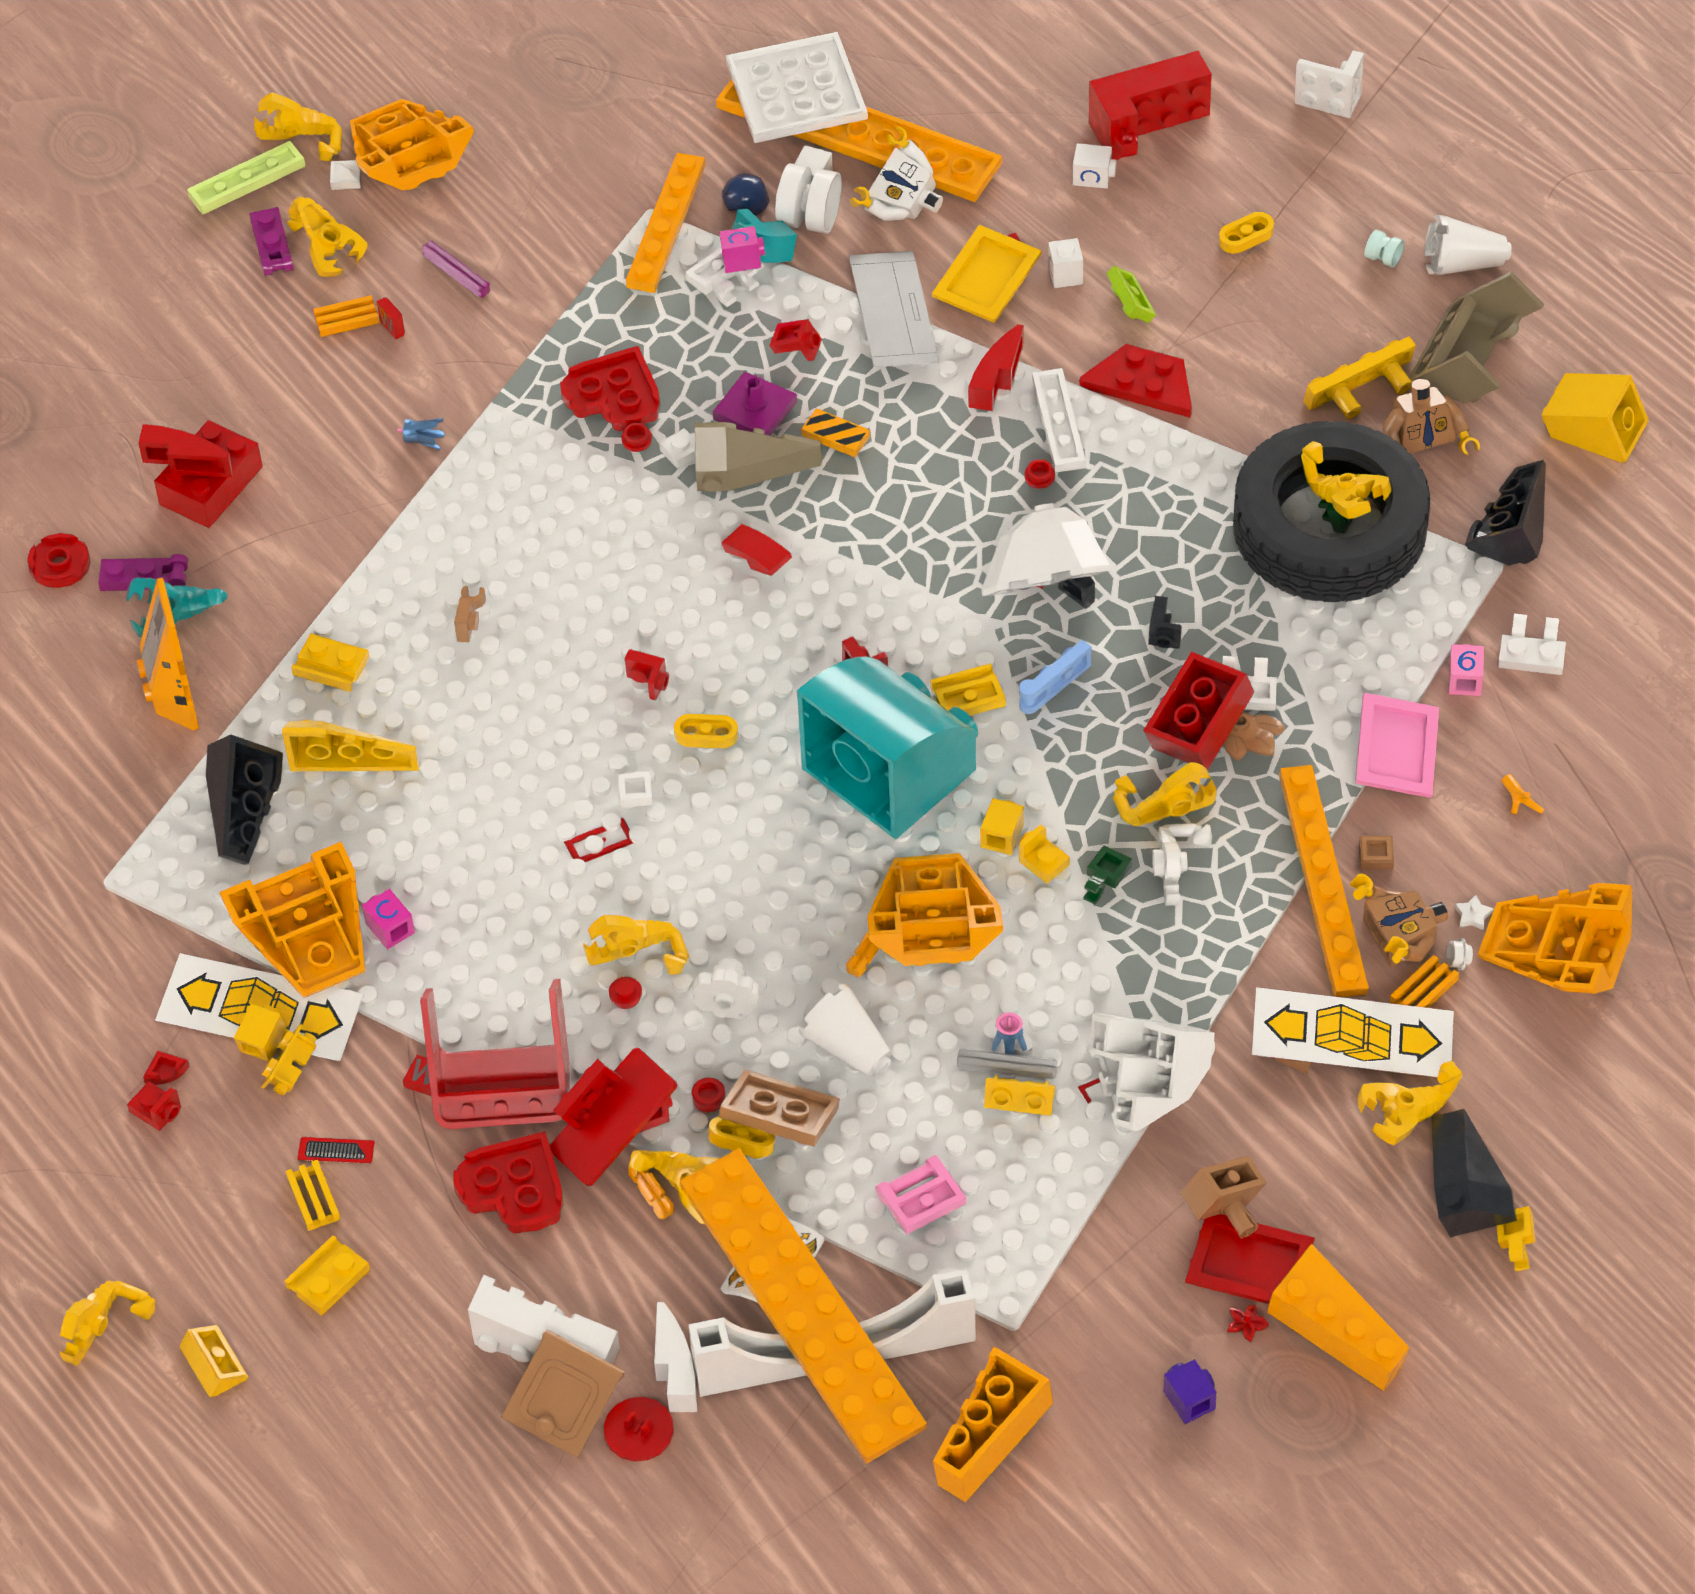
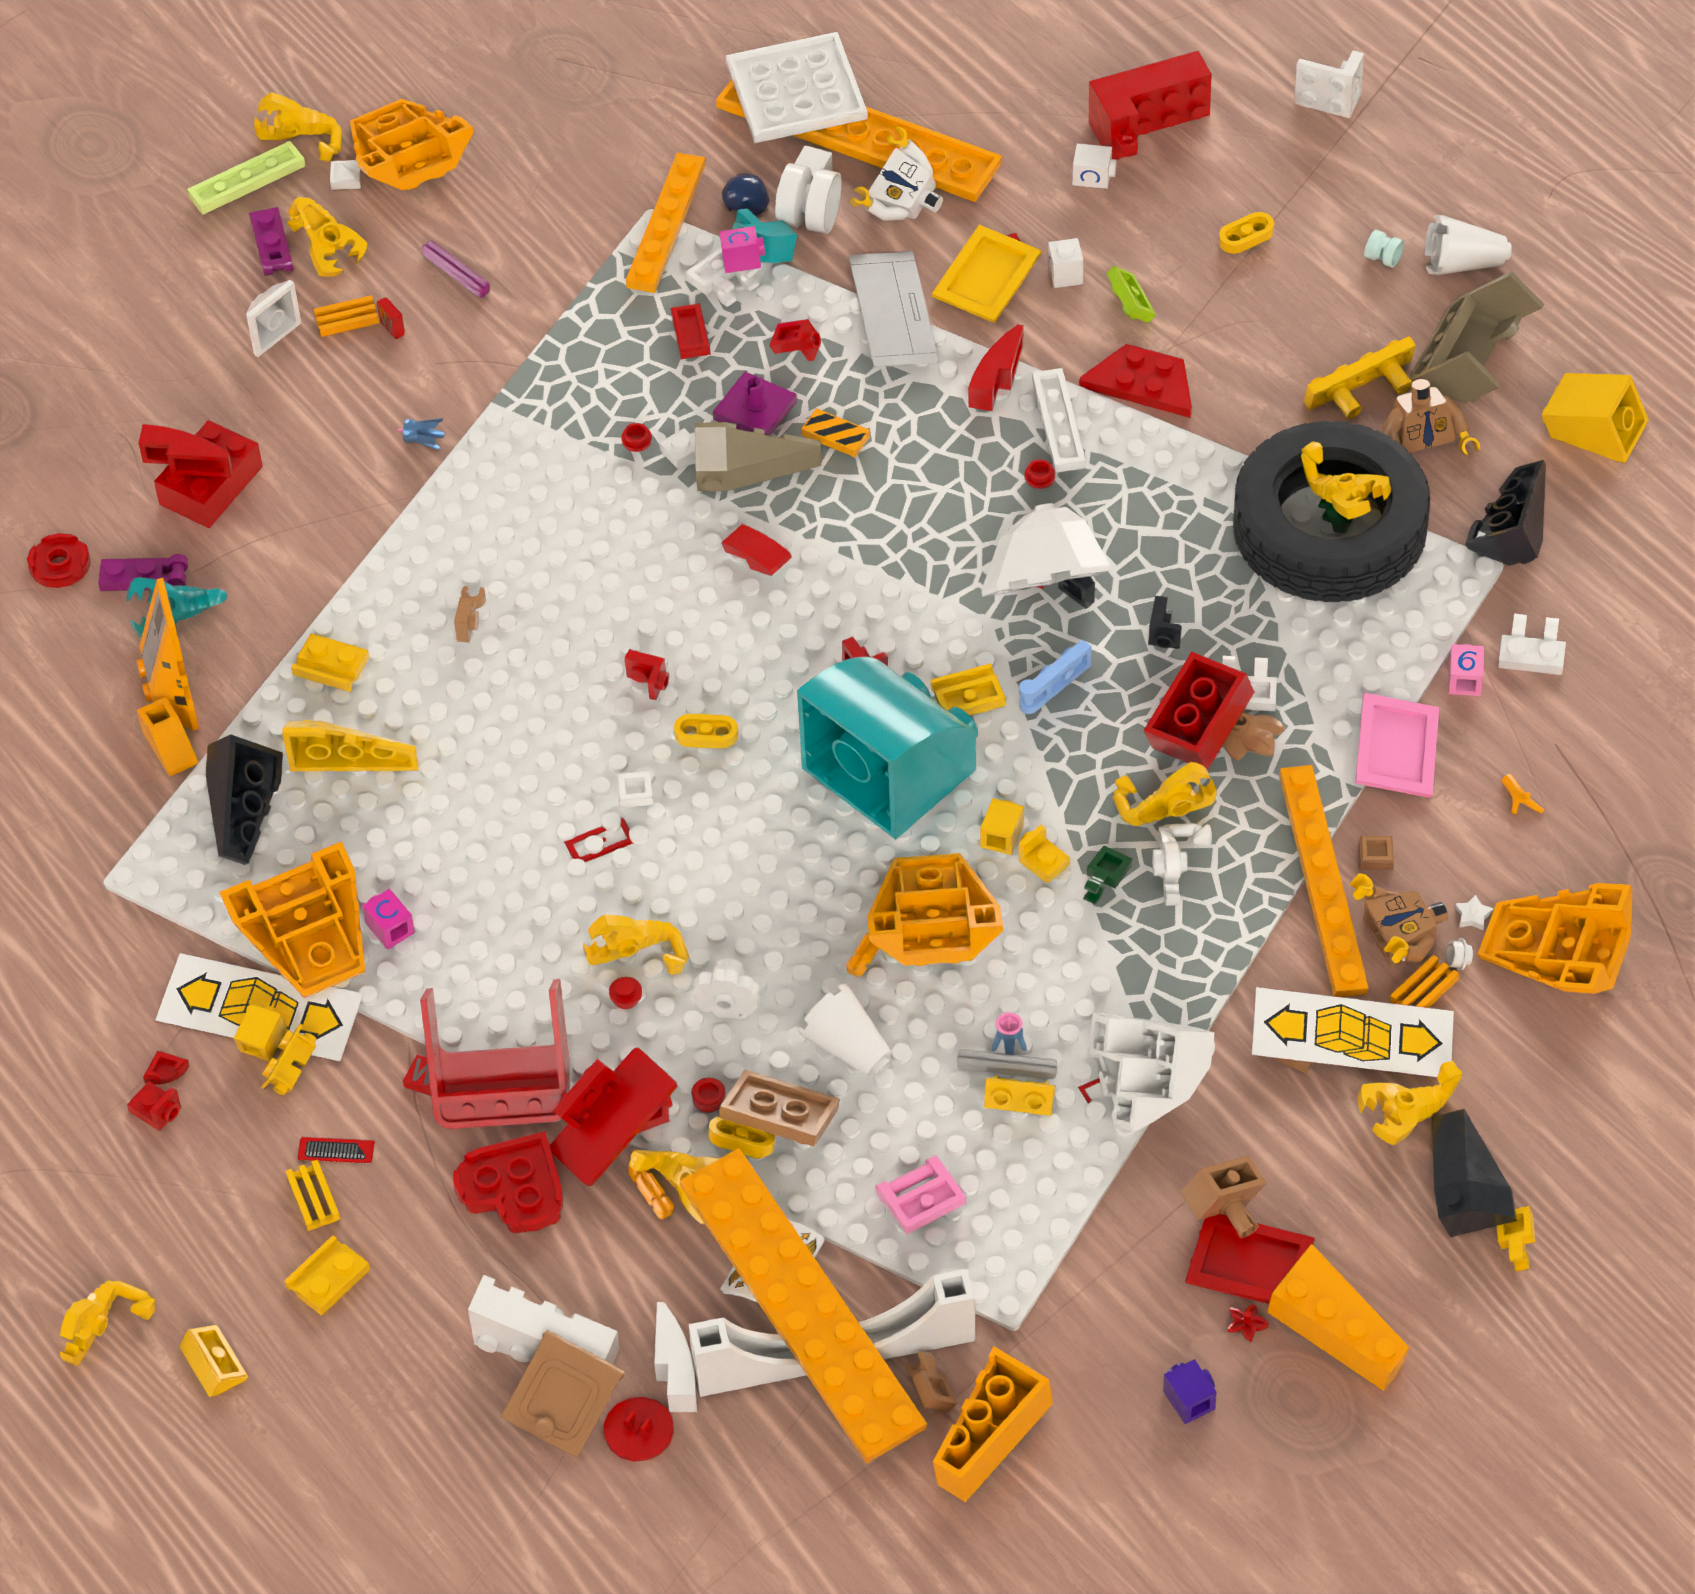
red plate [560,346,660,431] -> none
none -> light orange slope [137,697,199,777]
none -> white slope [246,280,301,357]
none -> red tile [670,303,711,359]
none -> medium nougat plate [906,1351,957,1412]

